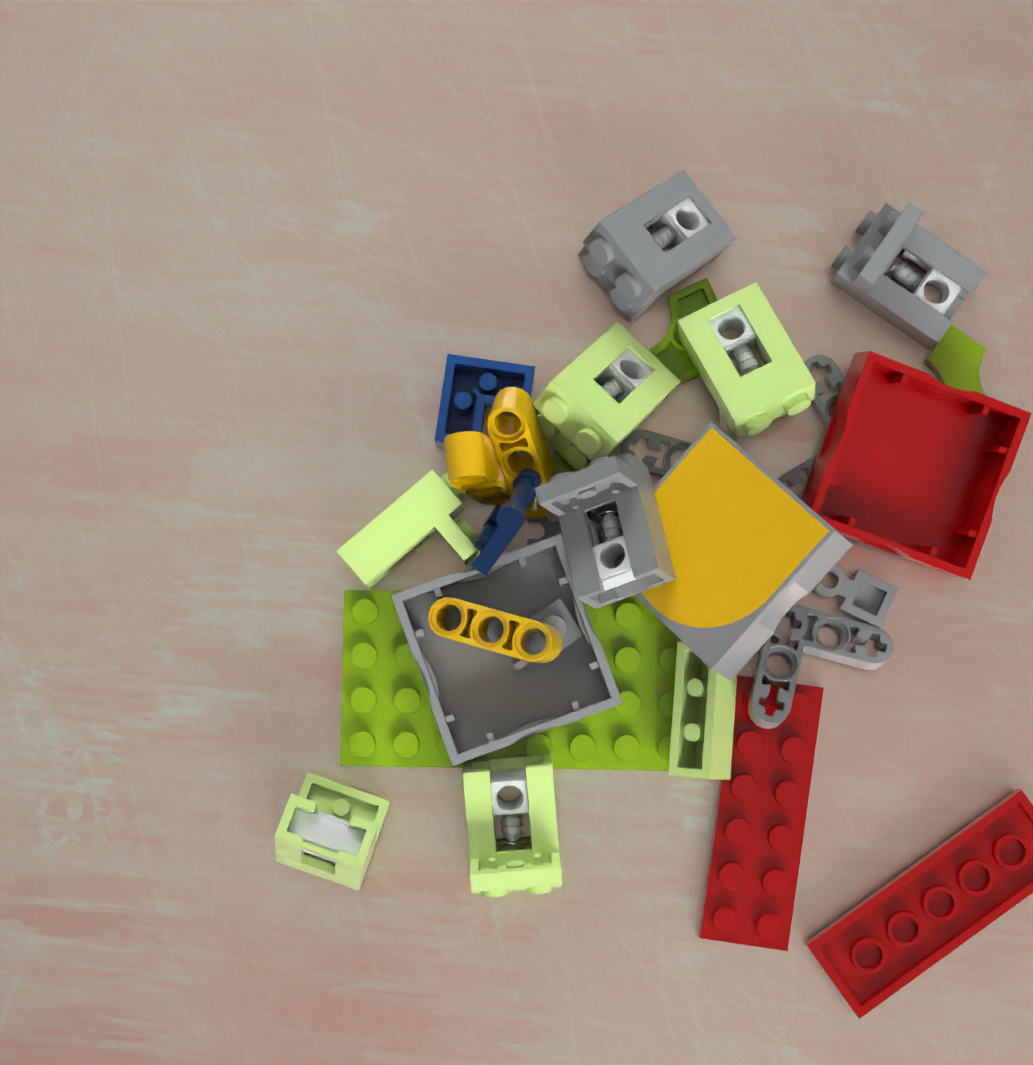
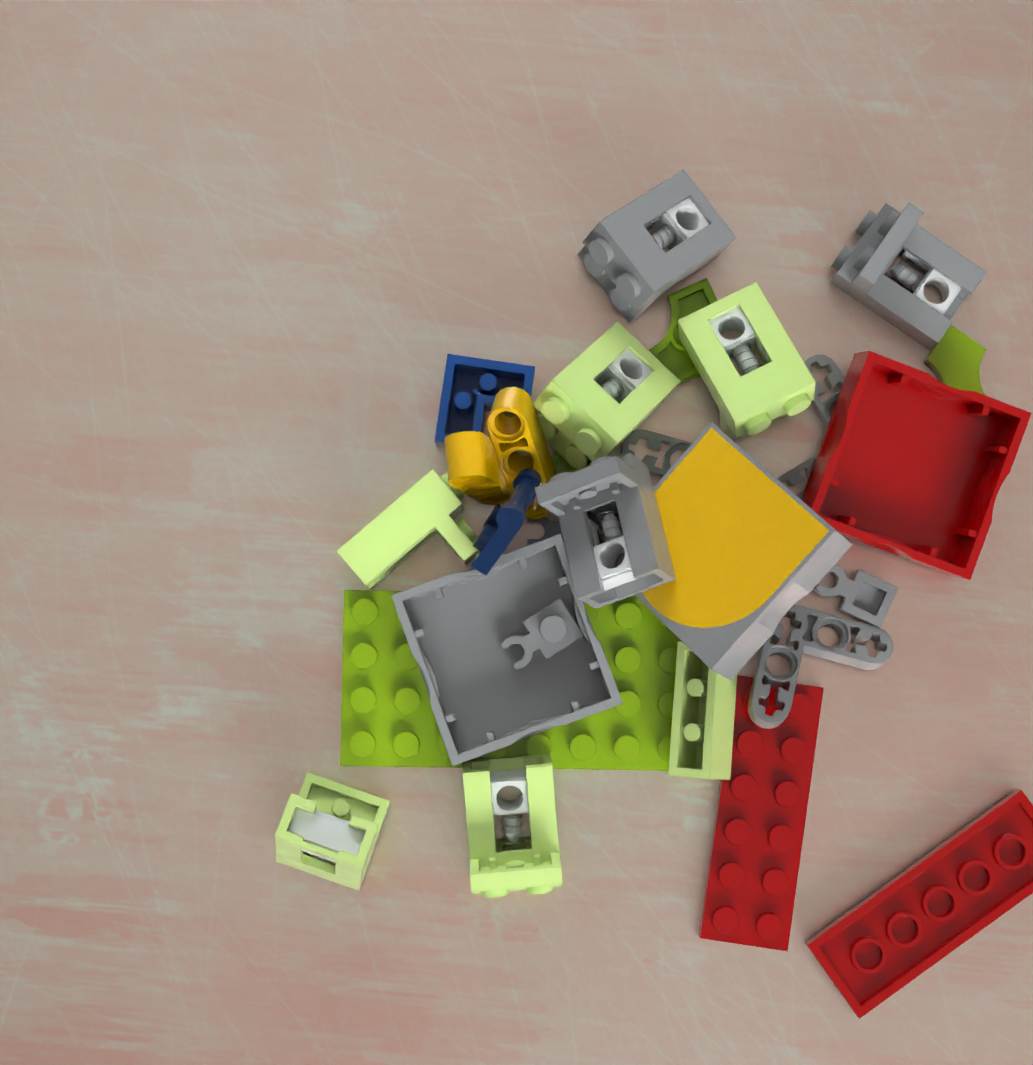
yellow beam [428,597,562,663] -> none

